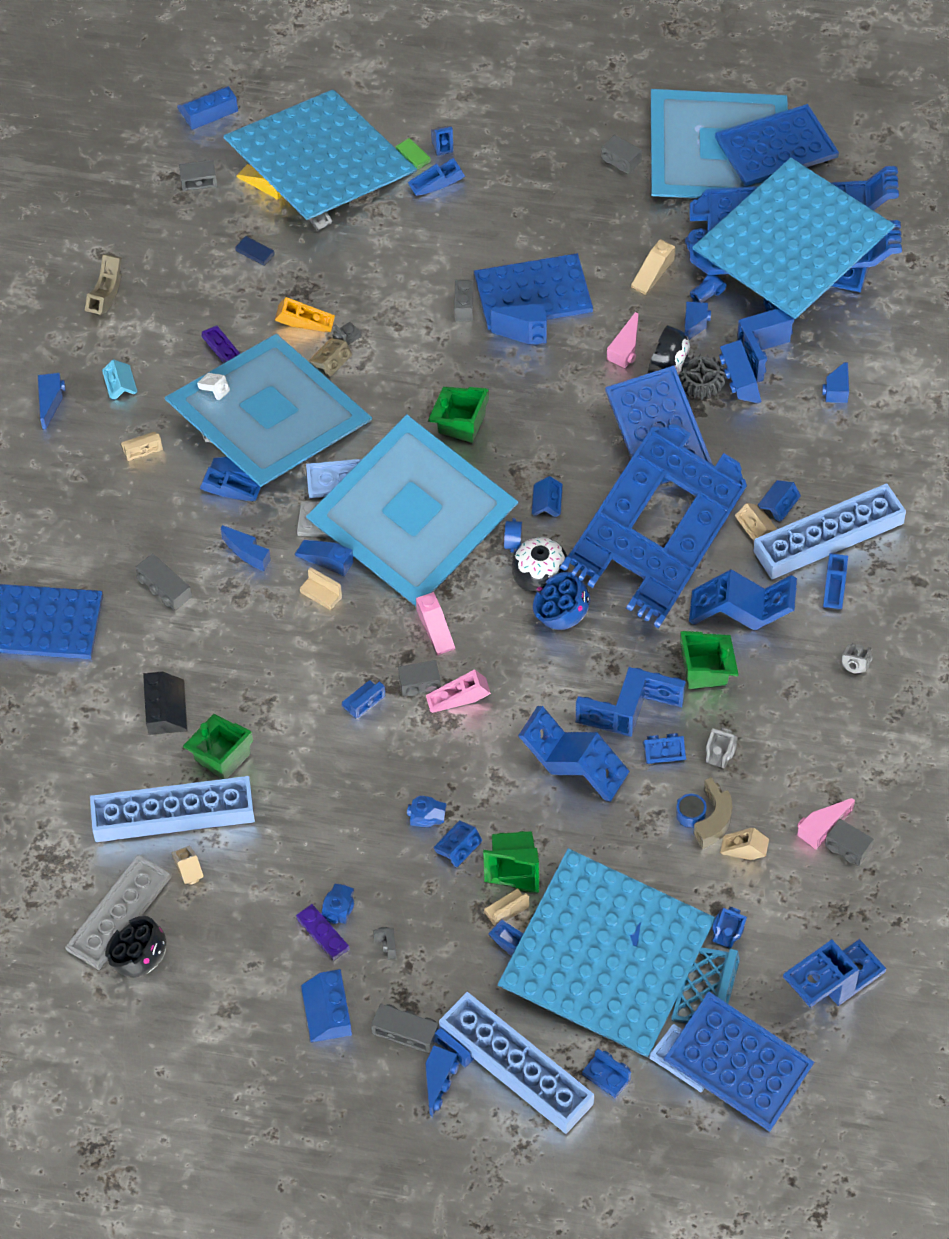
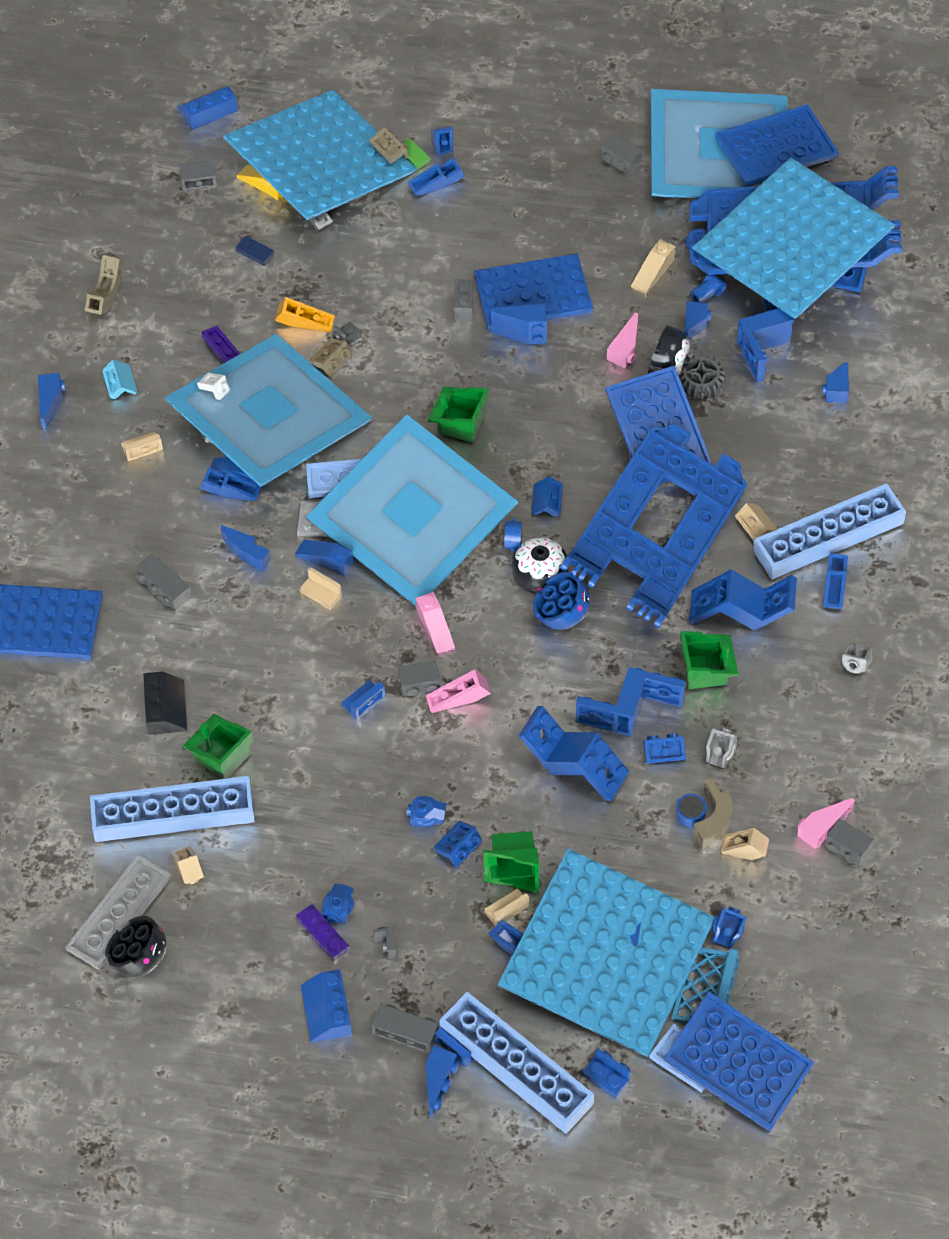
blue slope [719,340,761,403] -> none
blue panel [758,480,801,521] -> none
blue bracket [783,939,887,1008] -> none
none -> dark tan bracket [369,128,409,164]

